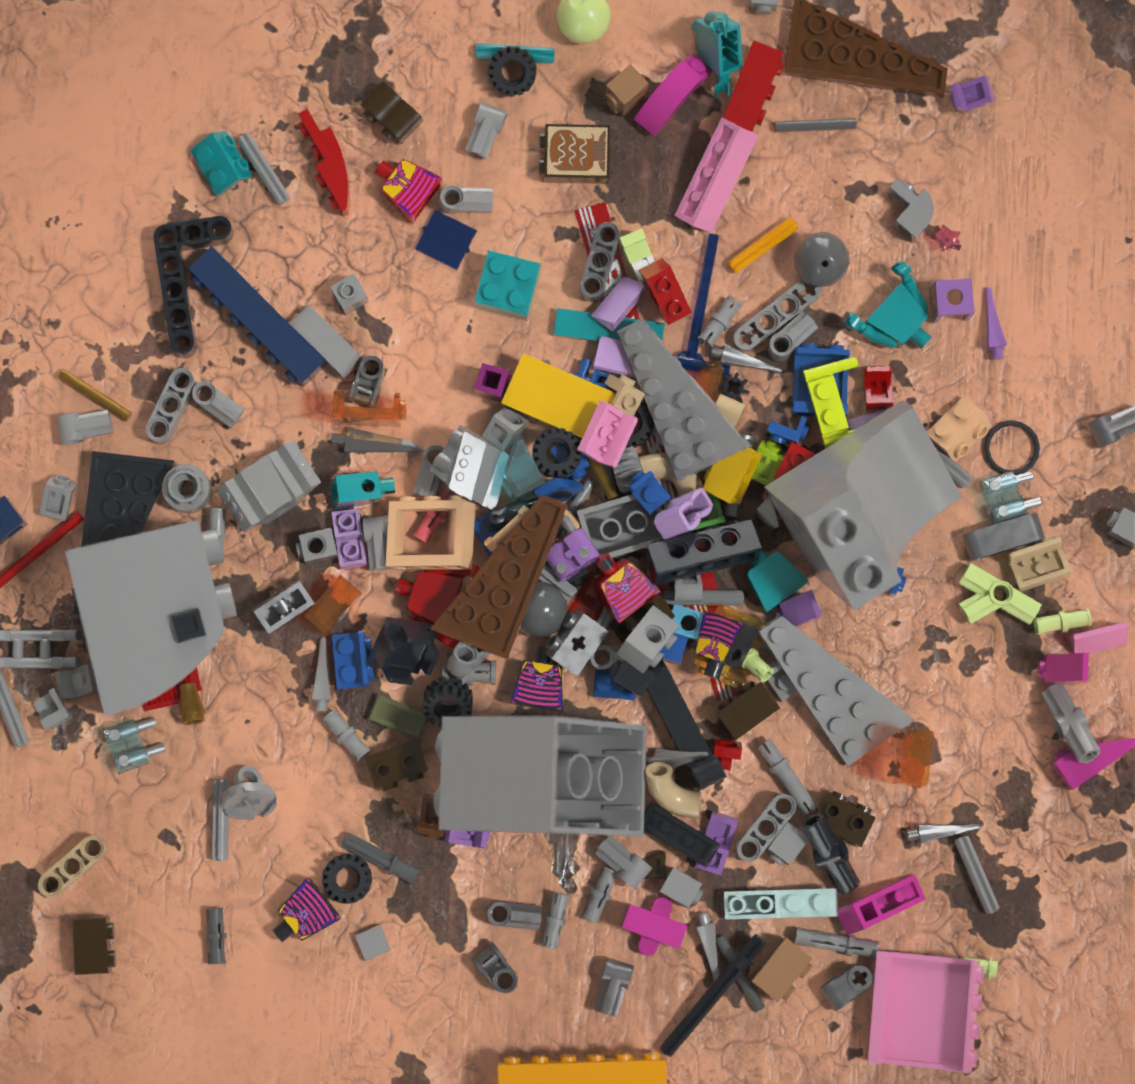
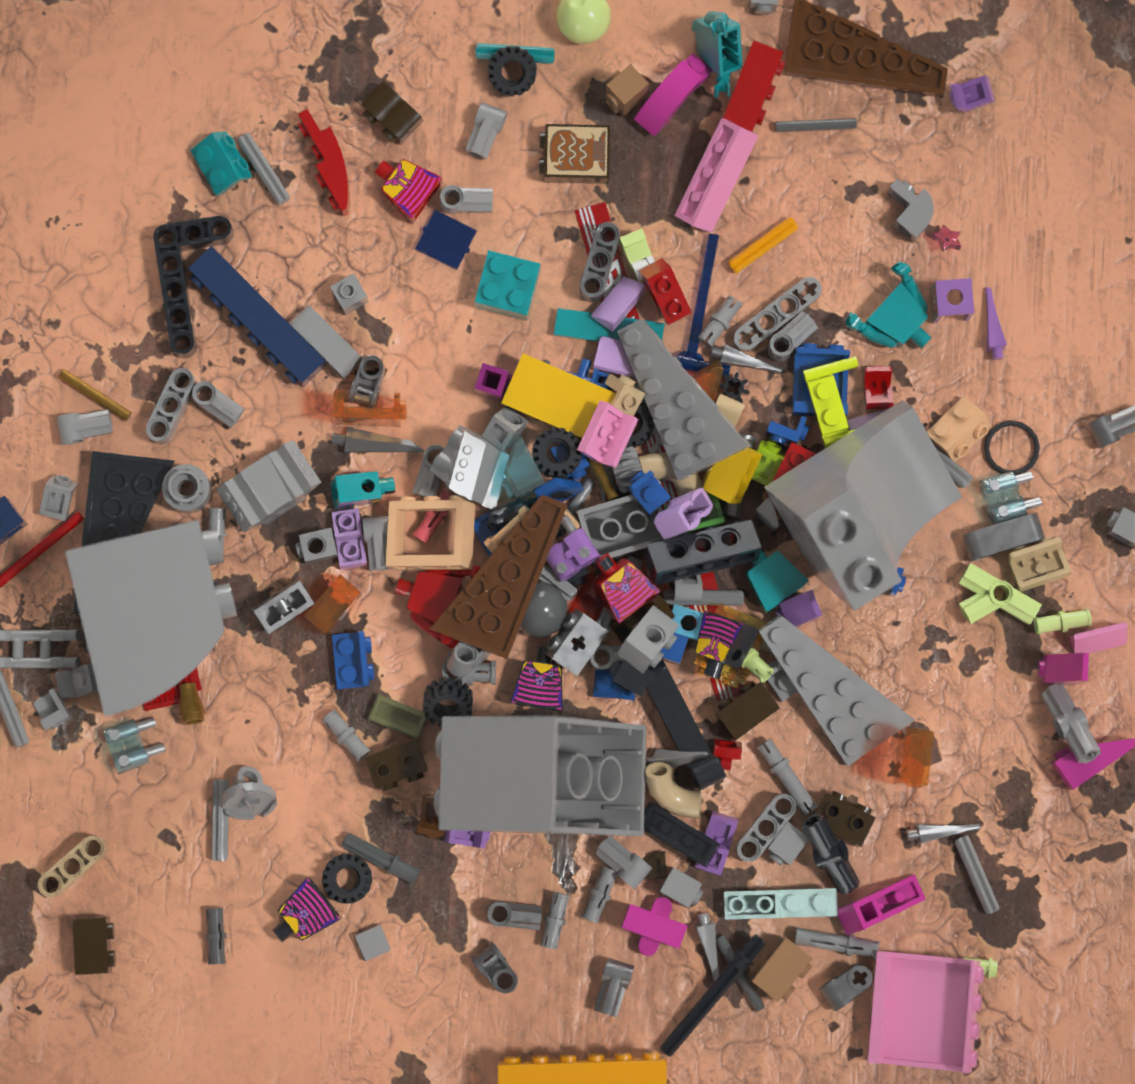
black tile [171,608,206,643] -> none
light grey piece [311,637,332,712] -> none
black panel [367,617,440,685] -> none
dark grey piece [794,232,850,287] -> none

